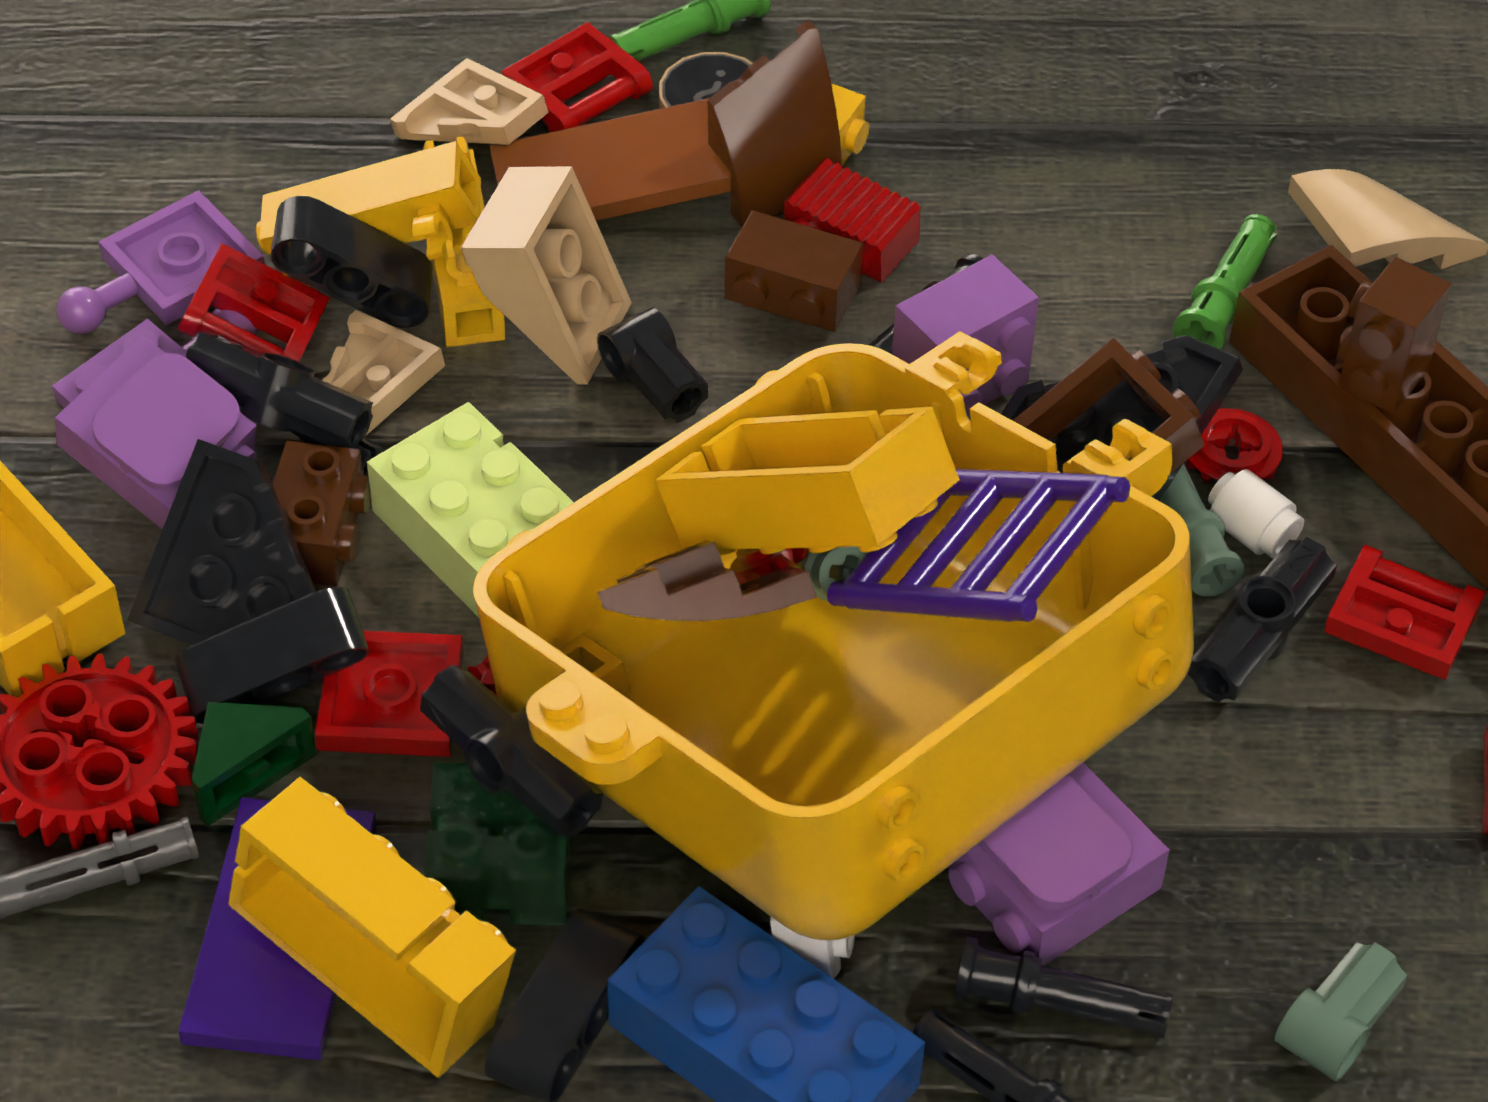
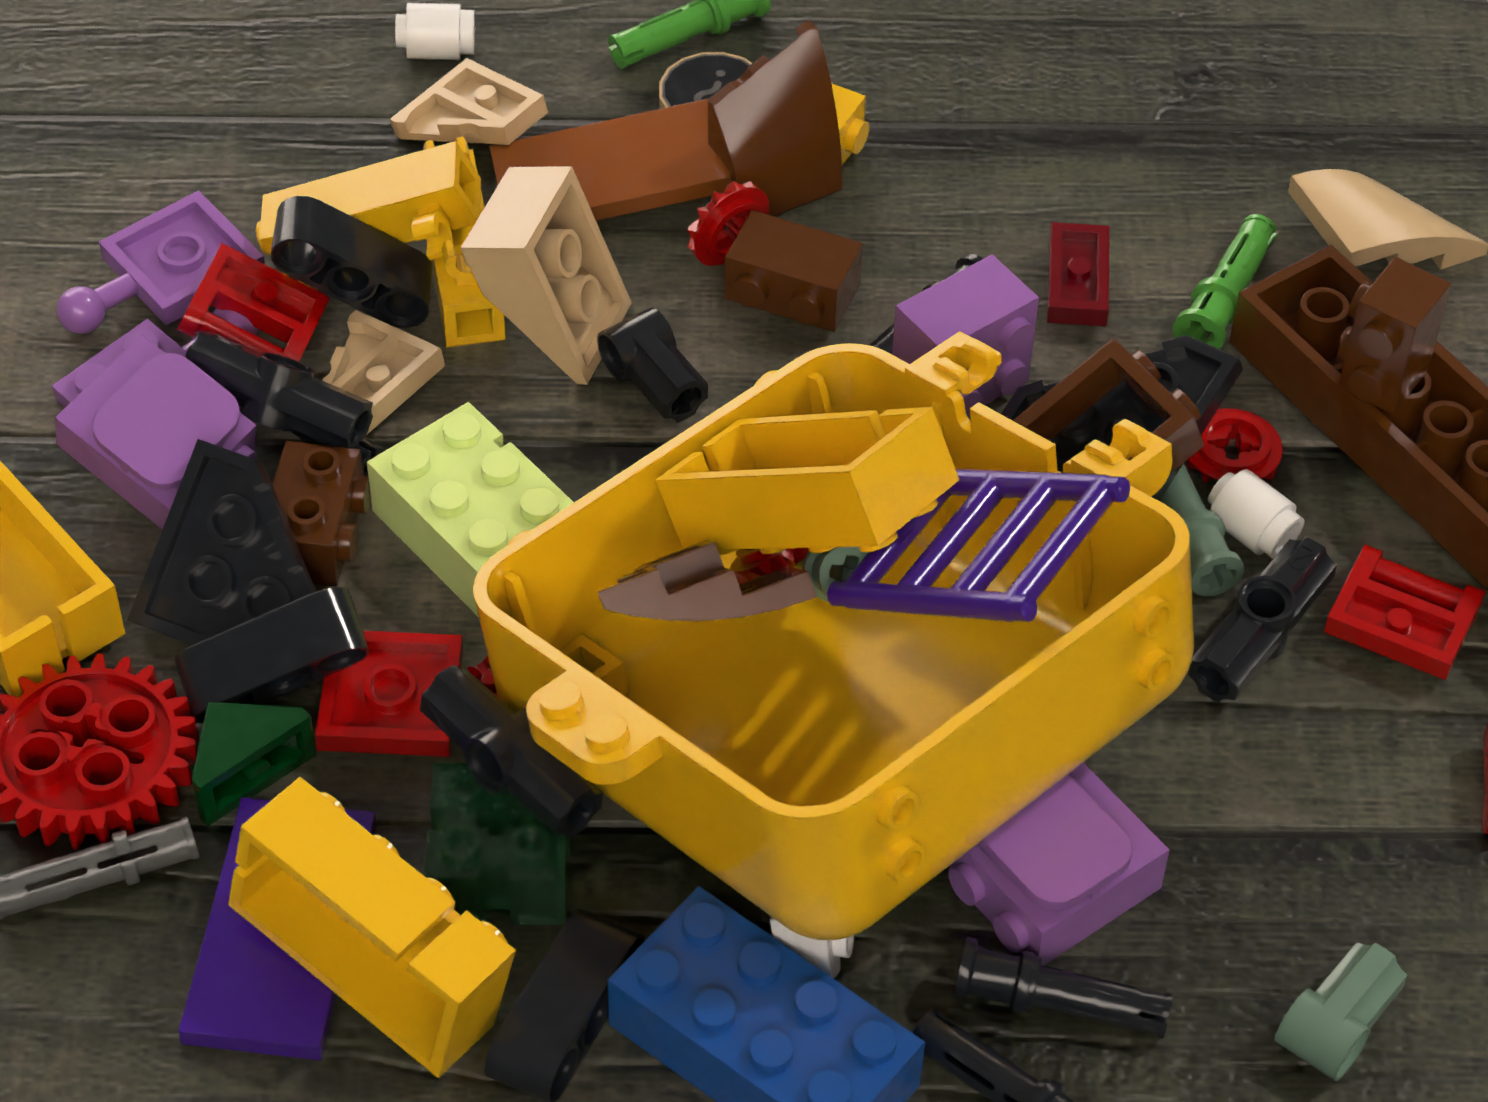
red plate [502,22,653,133] -> none
red brick [784,157,921,283] -> none
none -> white brick [395,3,475,60]
none -> red gear [687,181,769,266]
none -> dark red plate [1047,222,1110,327]

